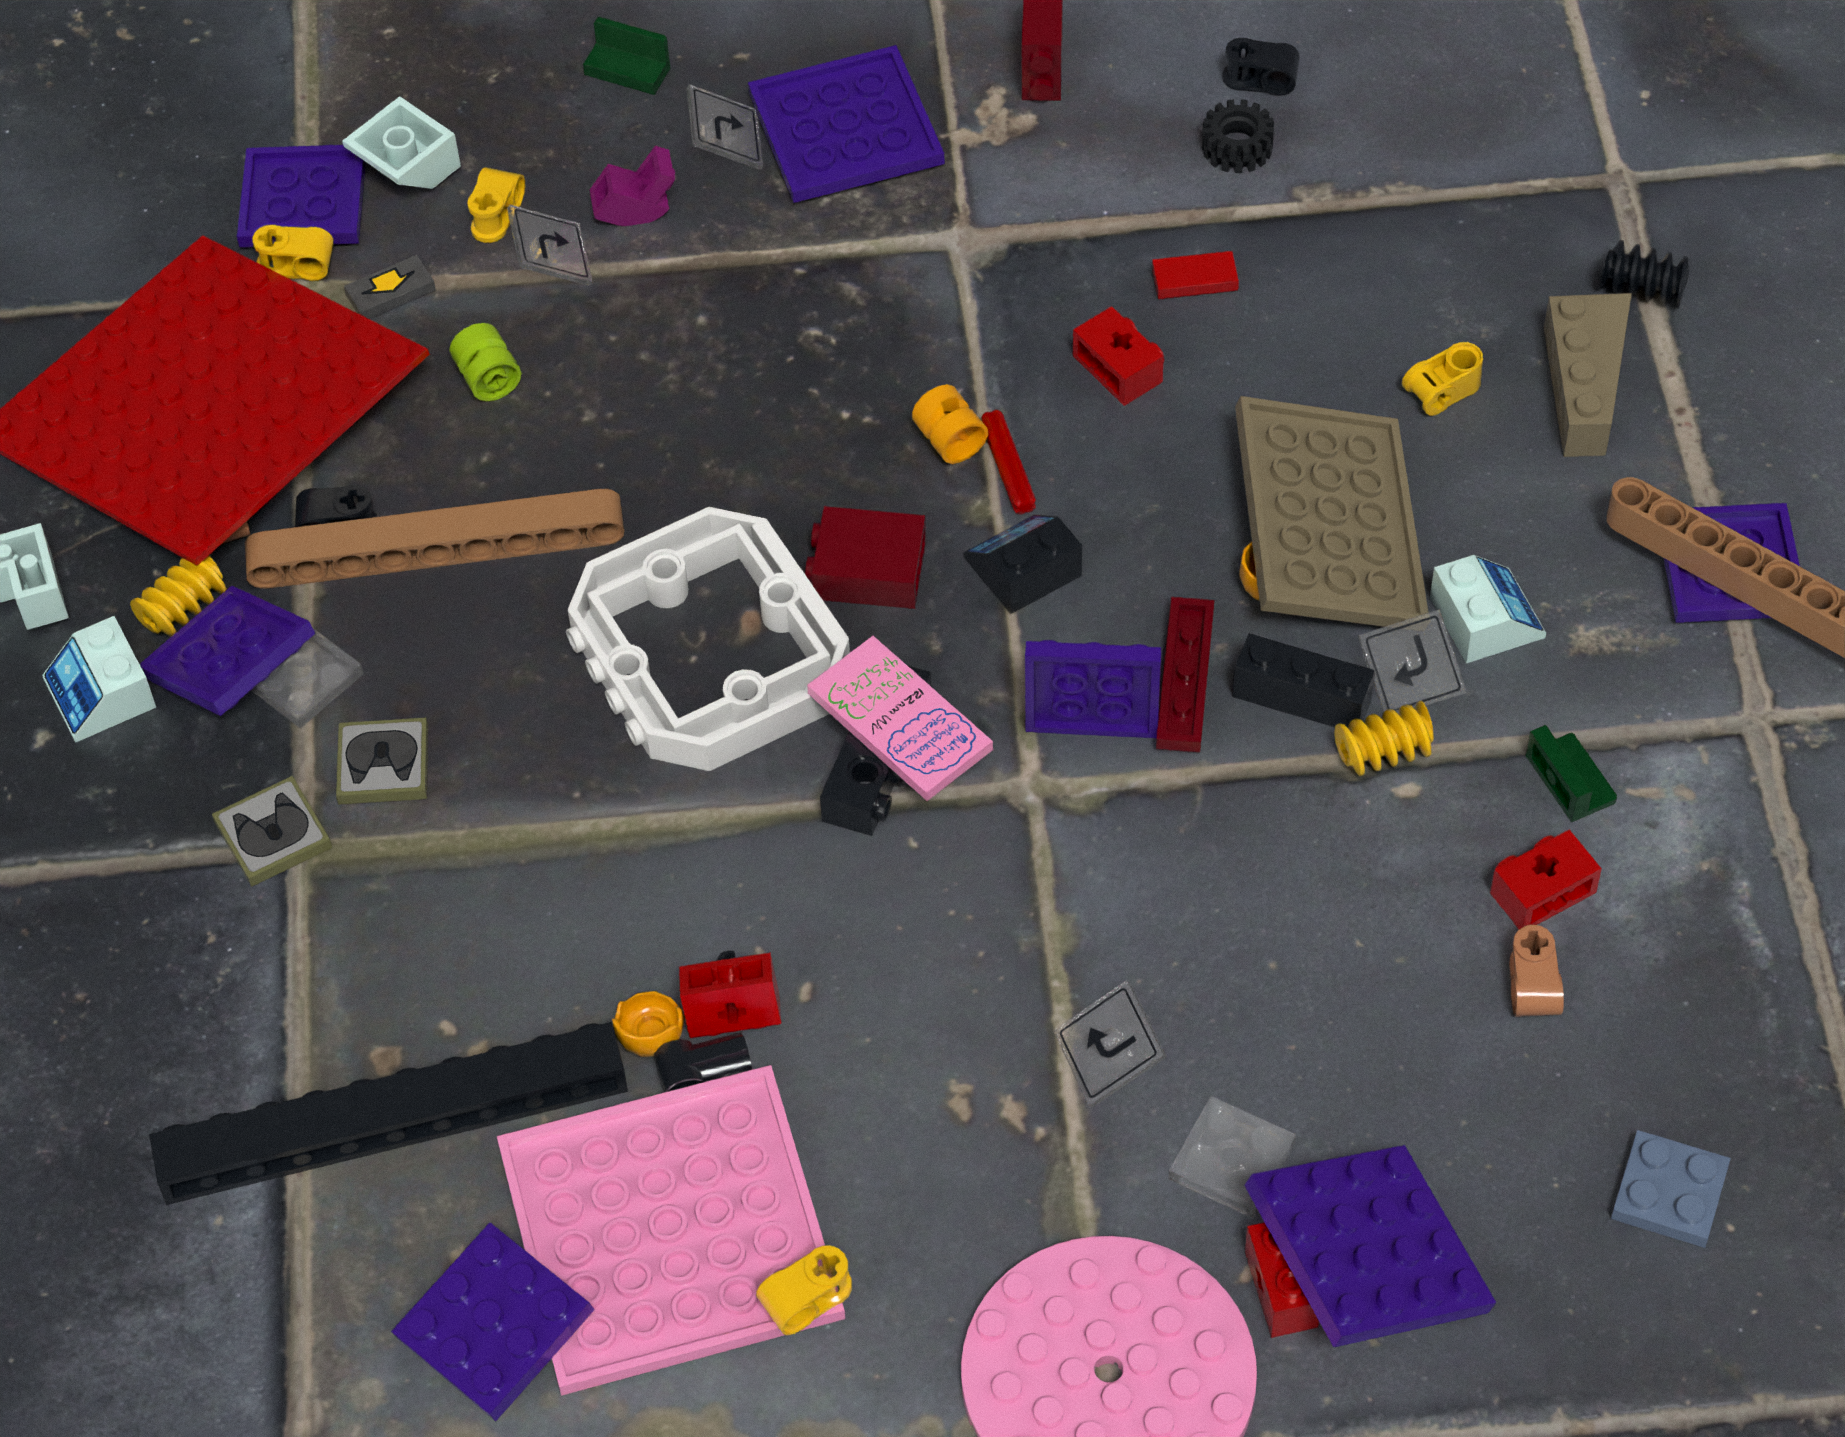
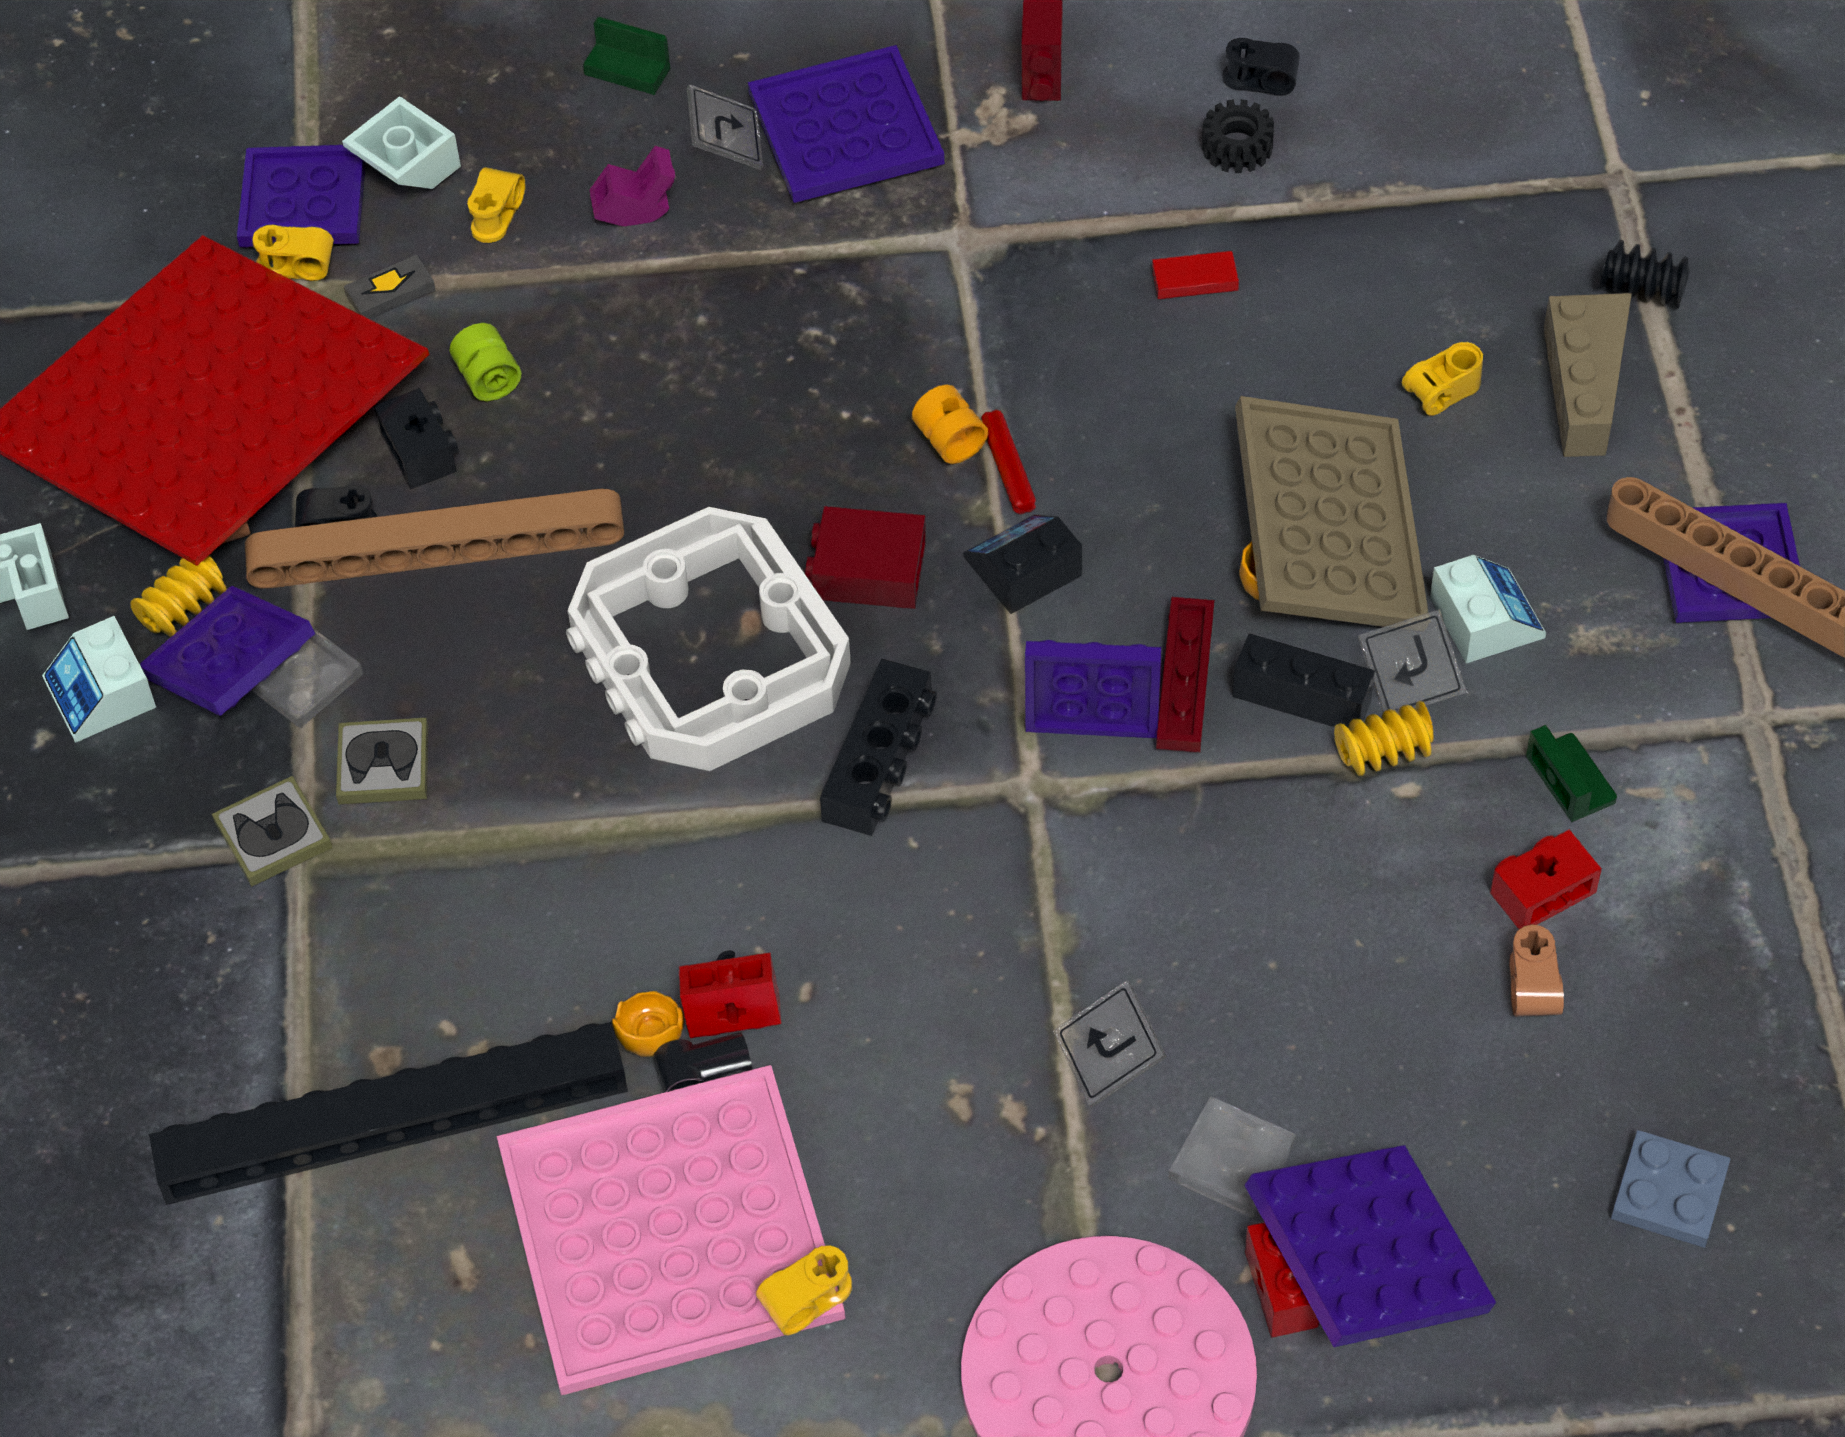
dark purple plate [391,1222,595,1422] -> none
clear piece [507,205,593,286] -> none
bright pink tile [807,636,993,801] -> none
red brick [1073,306,1164,406] -> none
none -> black brick [374,388,459,490]

